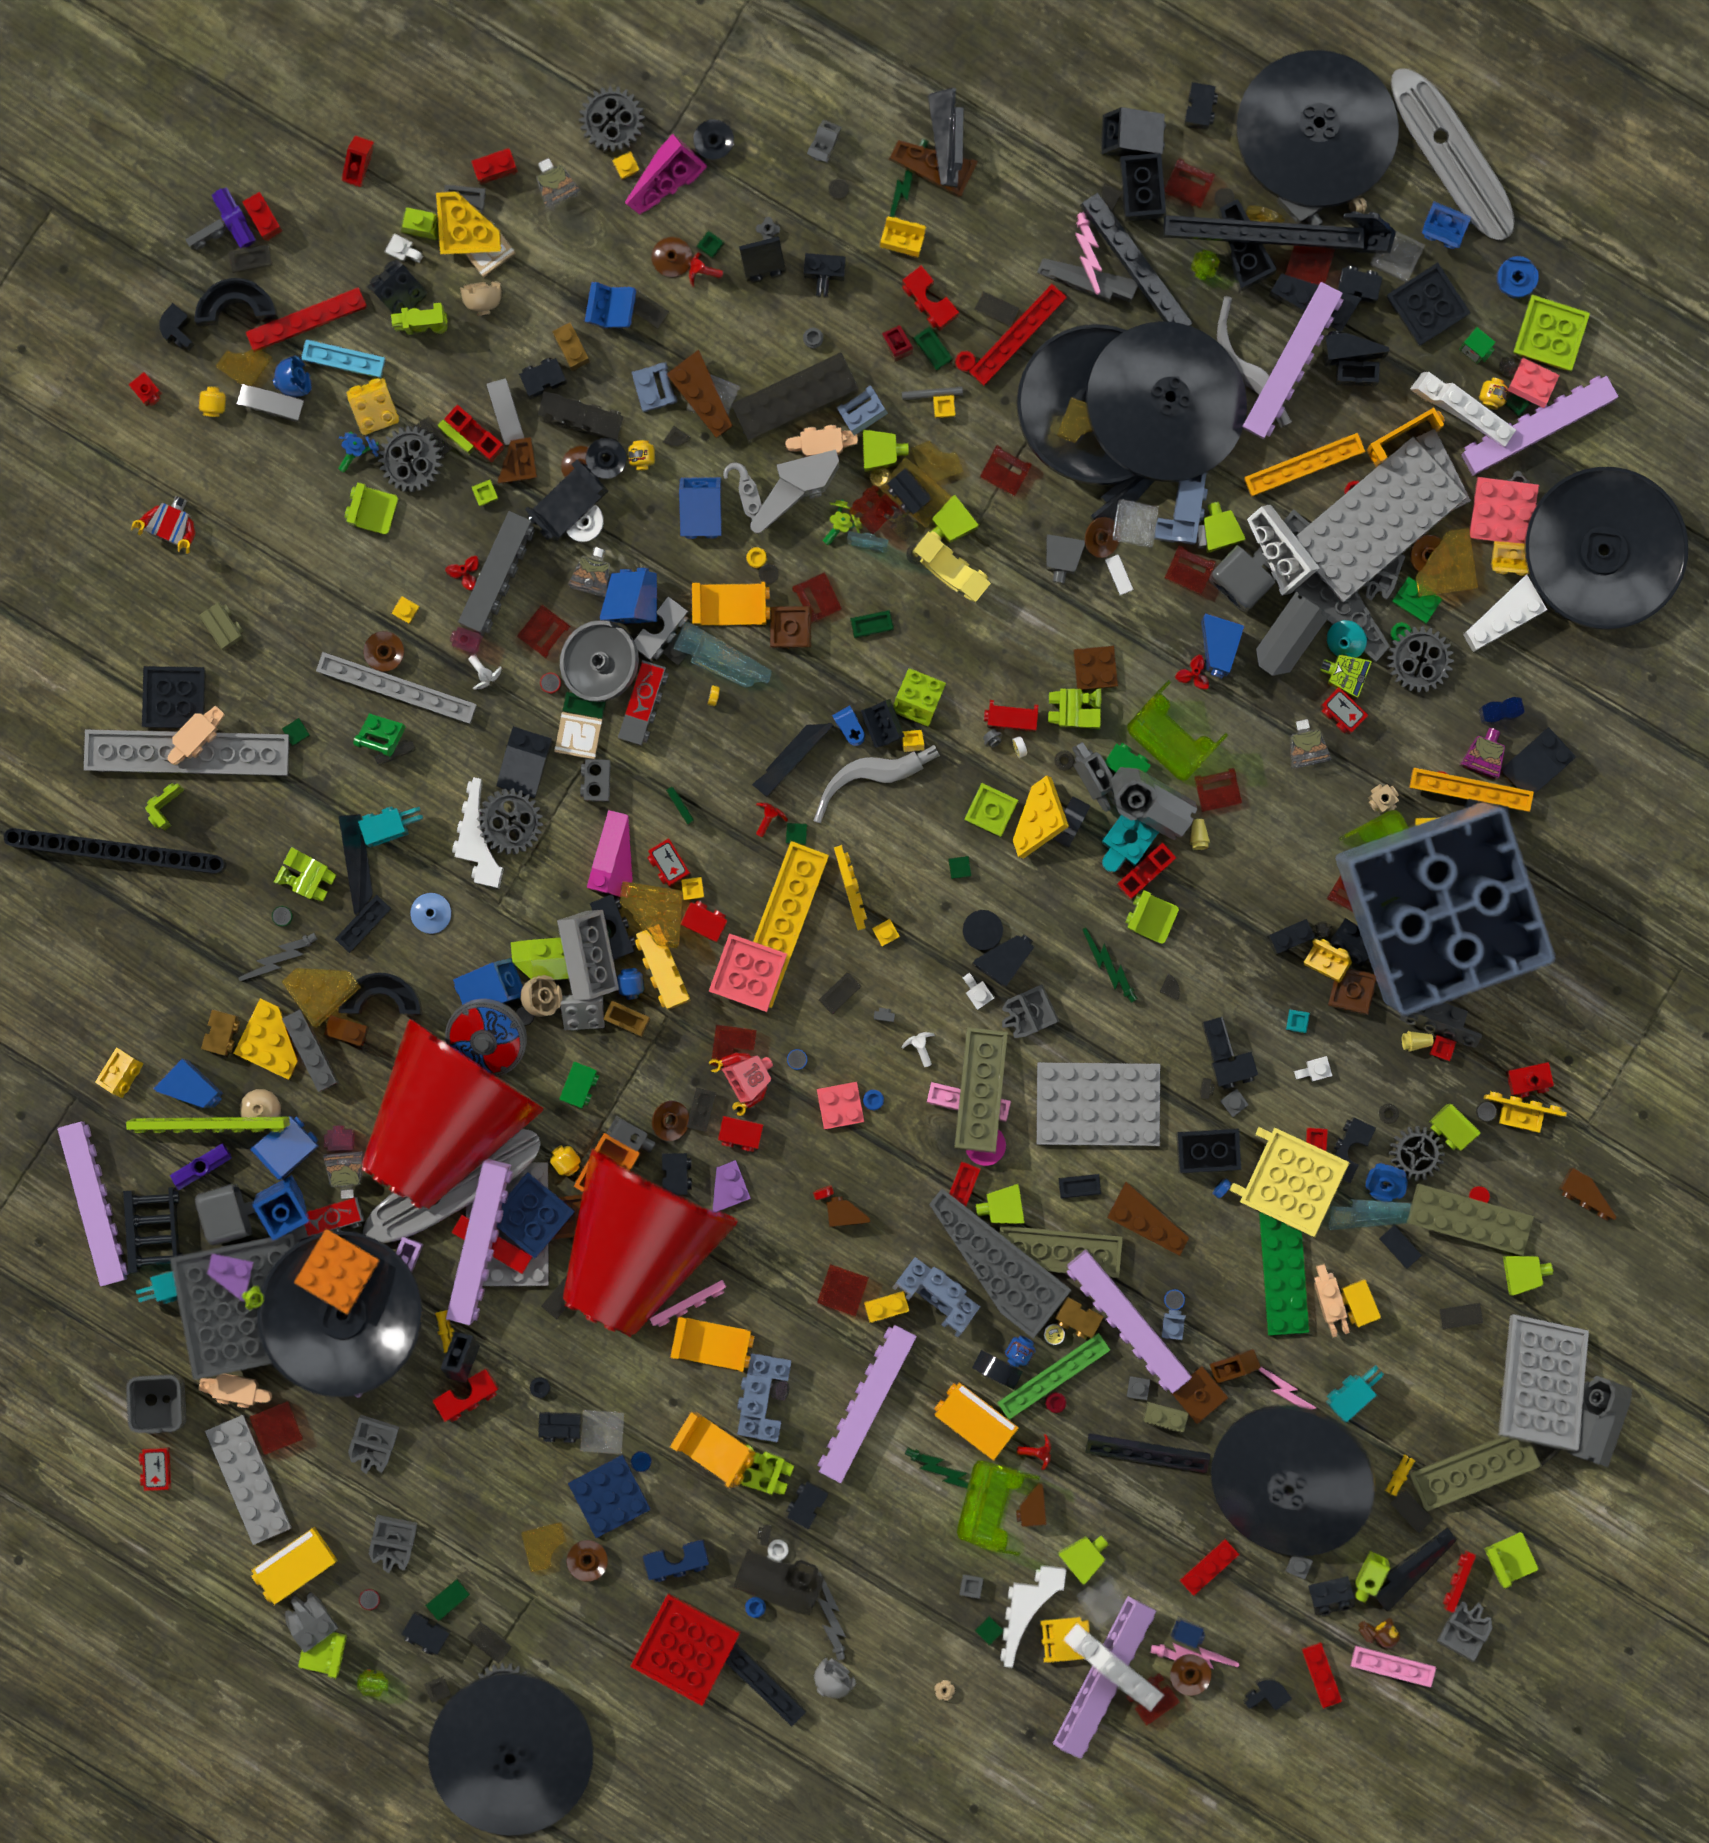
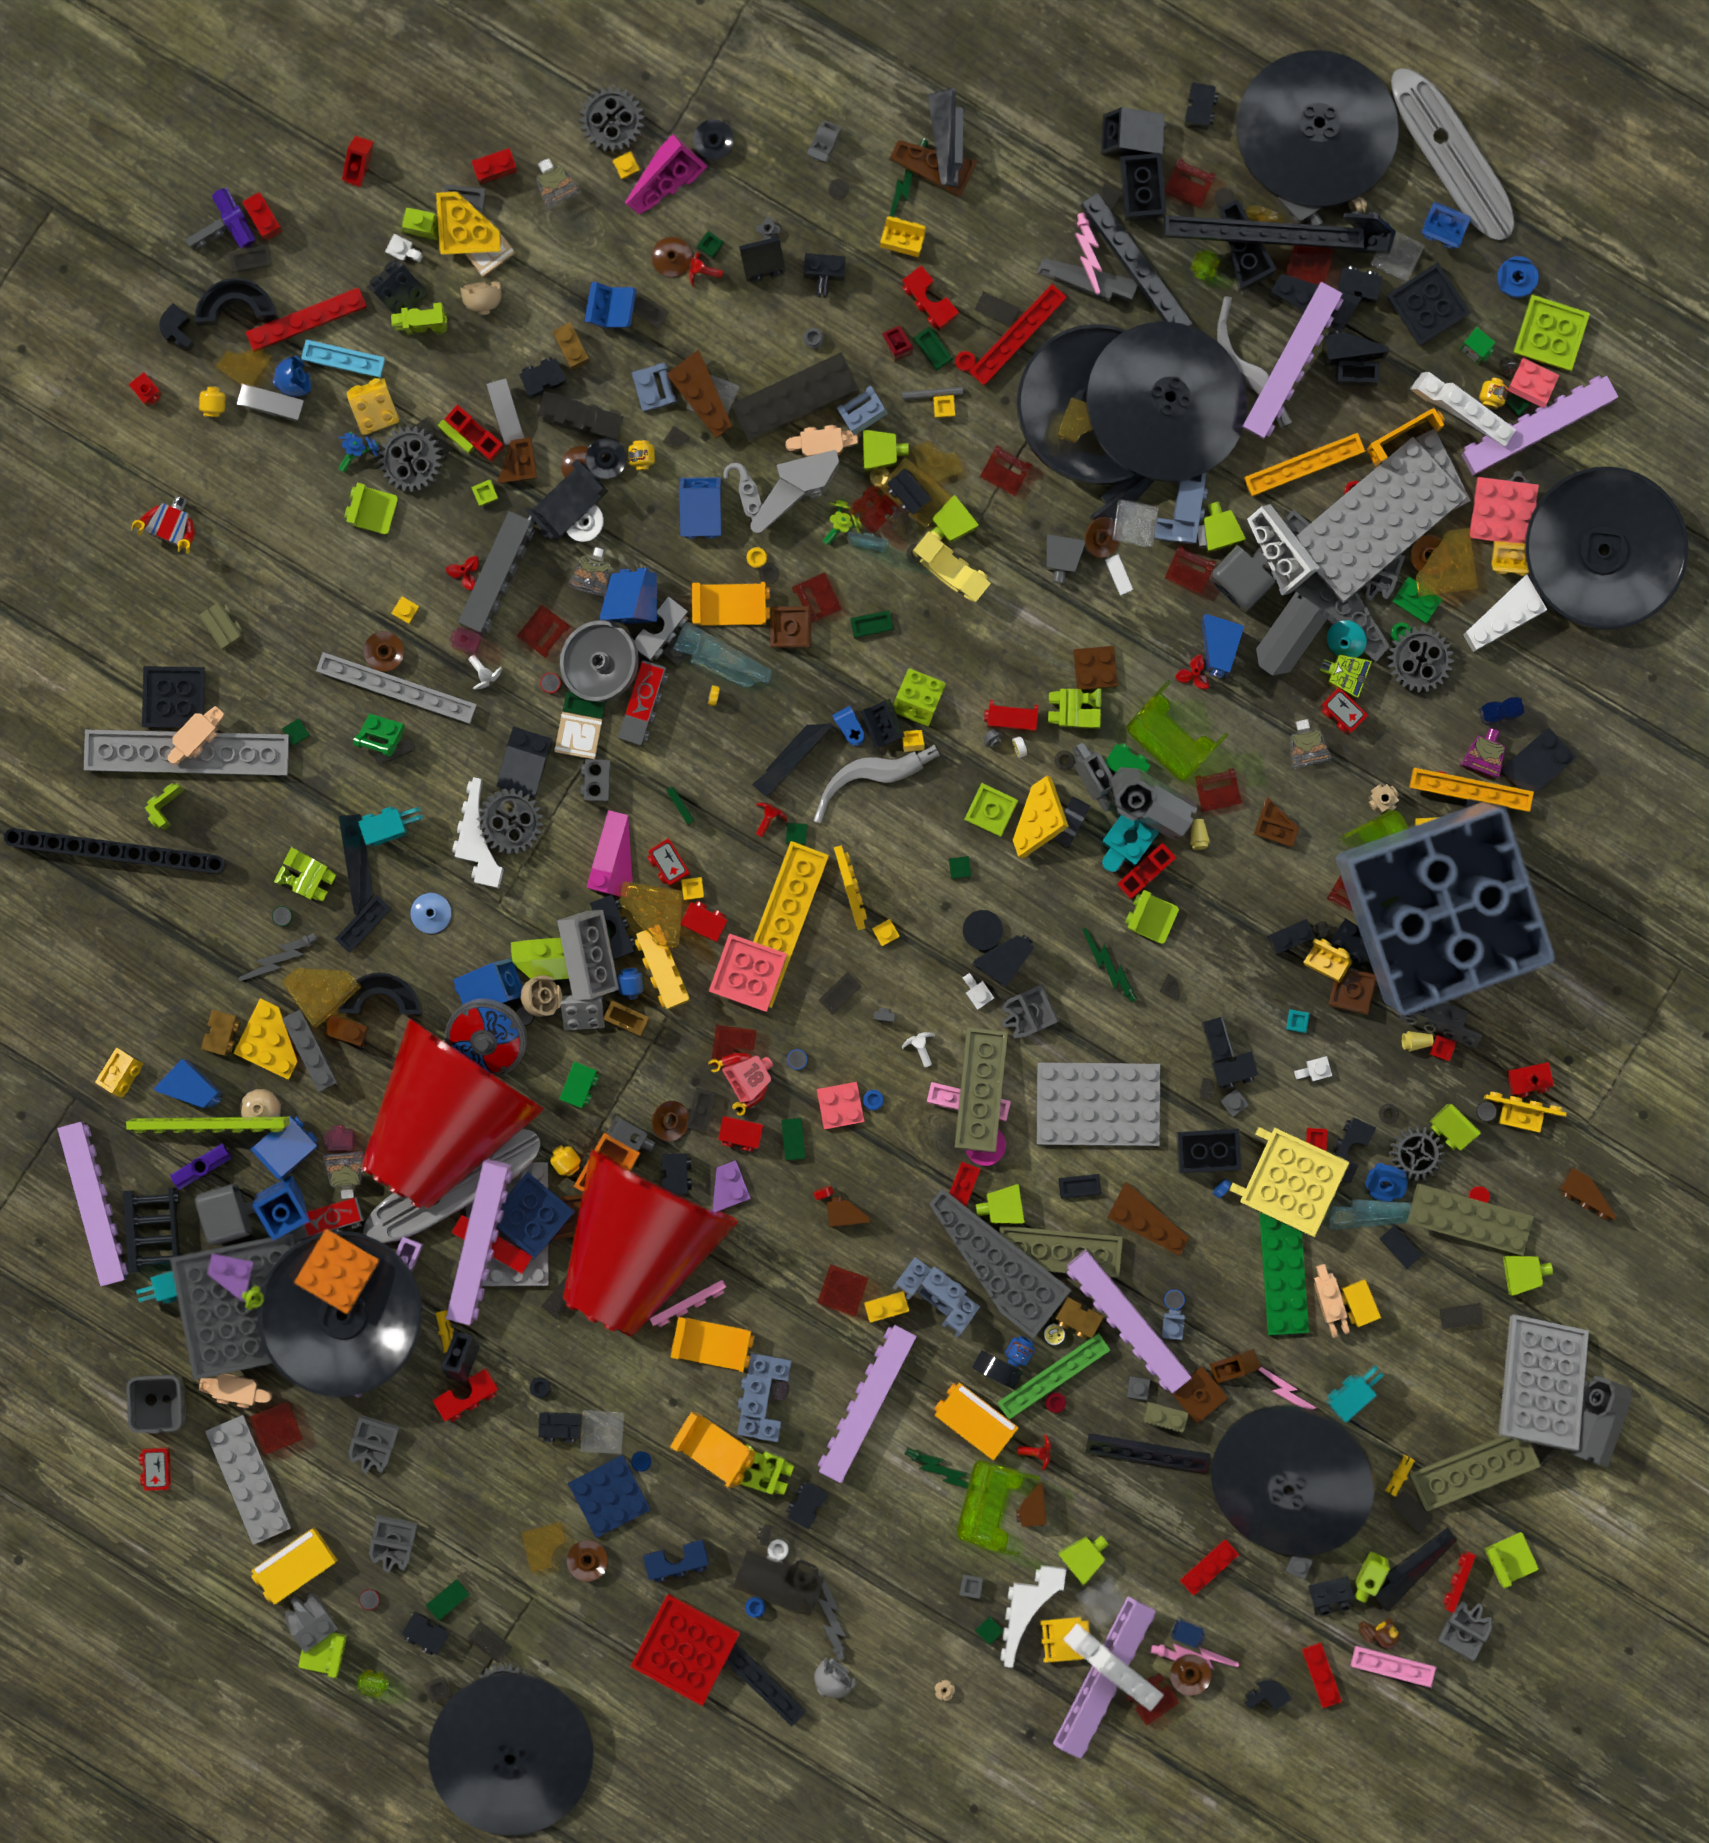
none -> dark green tile [781,1118,806,1160]
none -> reddish brown wing [1253,797,1299,847]

